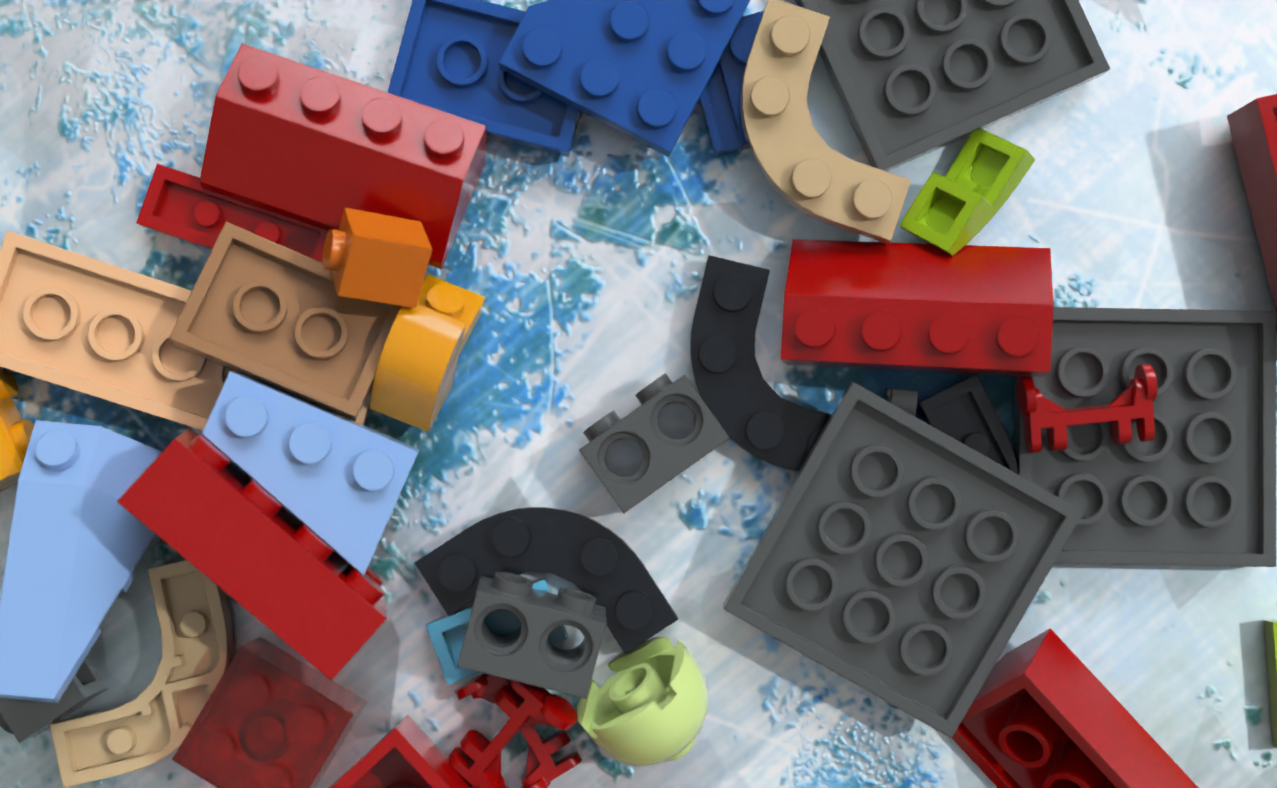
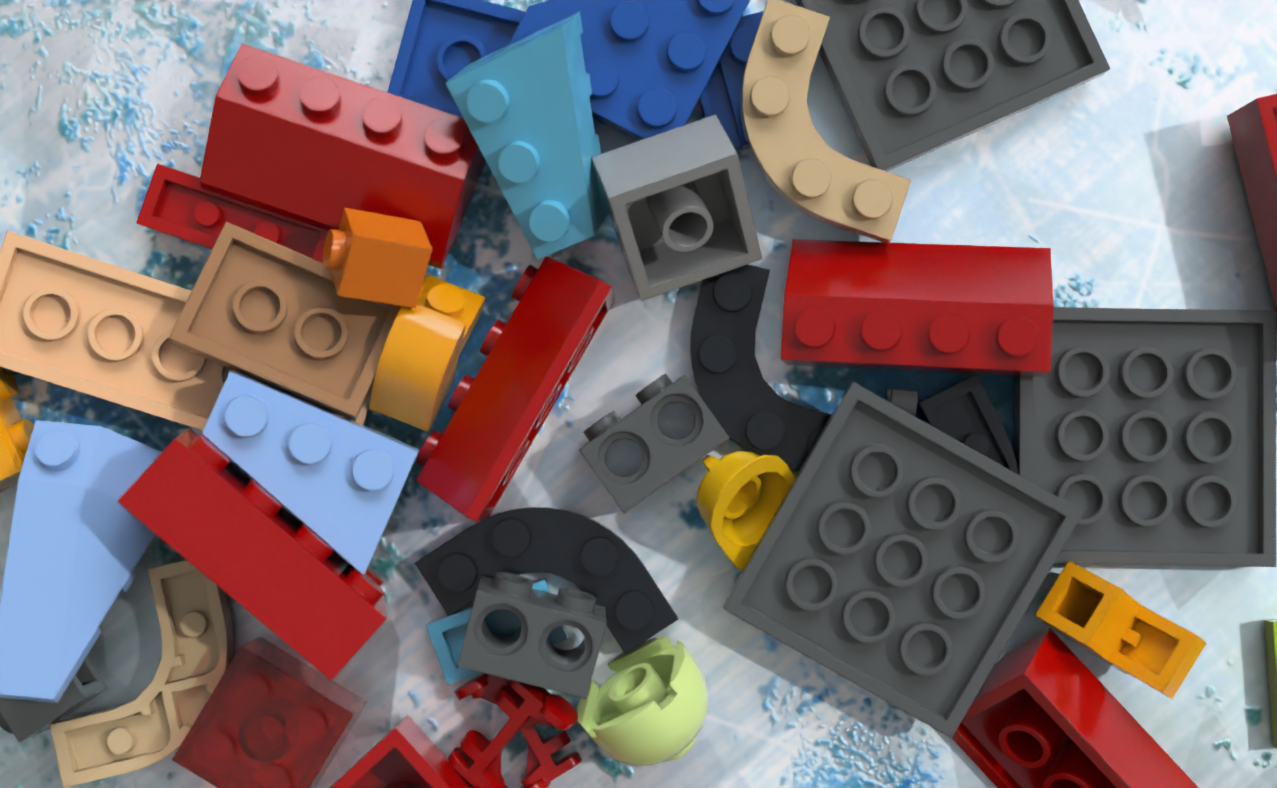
lime slope [899,129,1035,256] -> none
red piece [1016,364,1157,453] -> none
none -> red slope [415,256,614,522]
none -> medium azure wedge [445,11,609,260]
none -> light grey brick [592,114,763,301]
none -> yellow piece [696,451,795,571]
none -> light orange brick [1035,560,1206,699]

